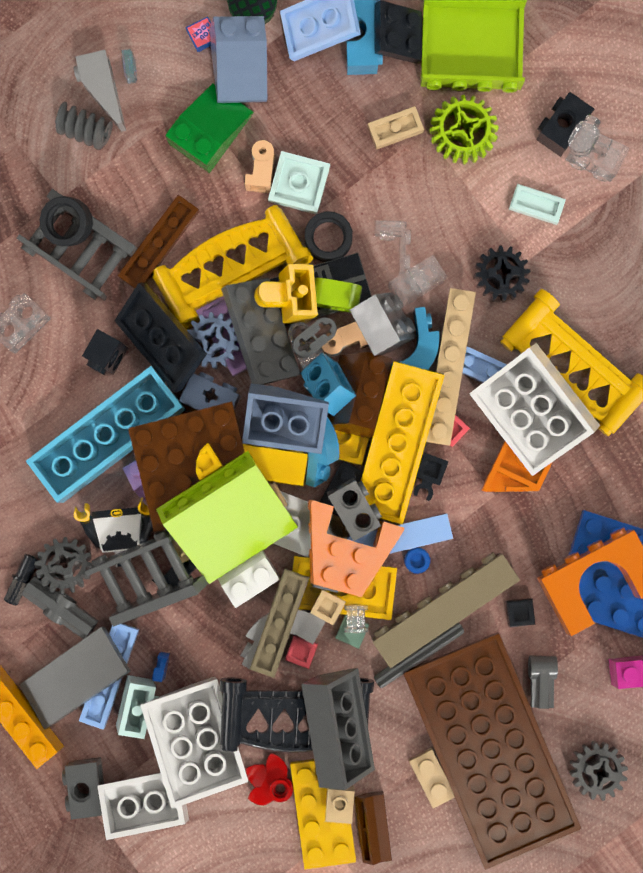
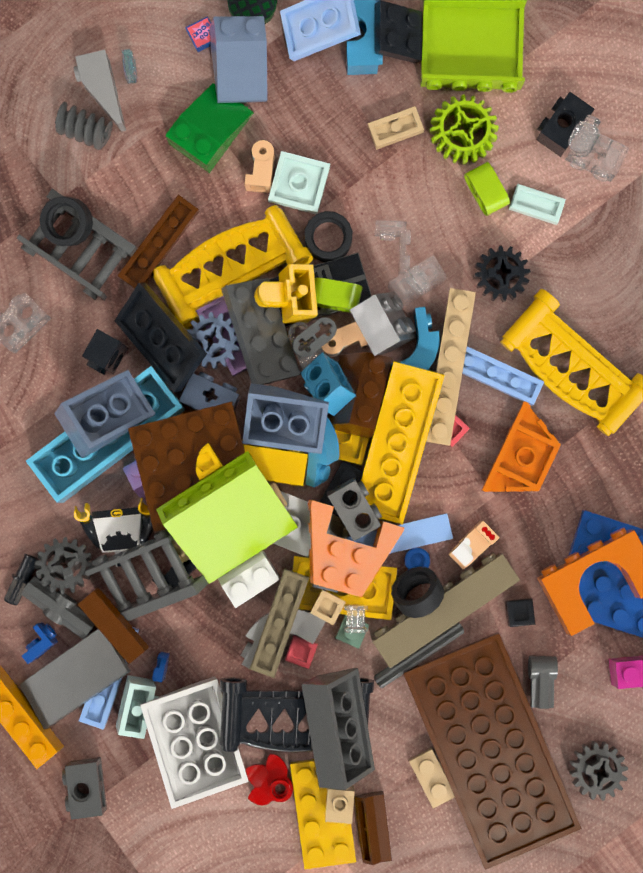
white slope [98,773,189,840] -> none
black plate [413,452,449,501] -> none
white slope [469,343,600,476] -> none
none -> blue bracket [22,622,58,664]
none -> sand blue slope [54,370,155,458]
none -> reddish brown tile [78,587,149,664]
none -> black tyre [391,566,444,618]
none -> light nougat leg [448,521,500,569]
none -> lime beam [464,162,510,216]

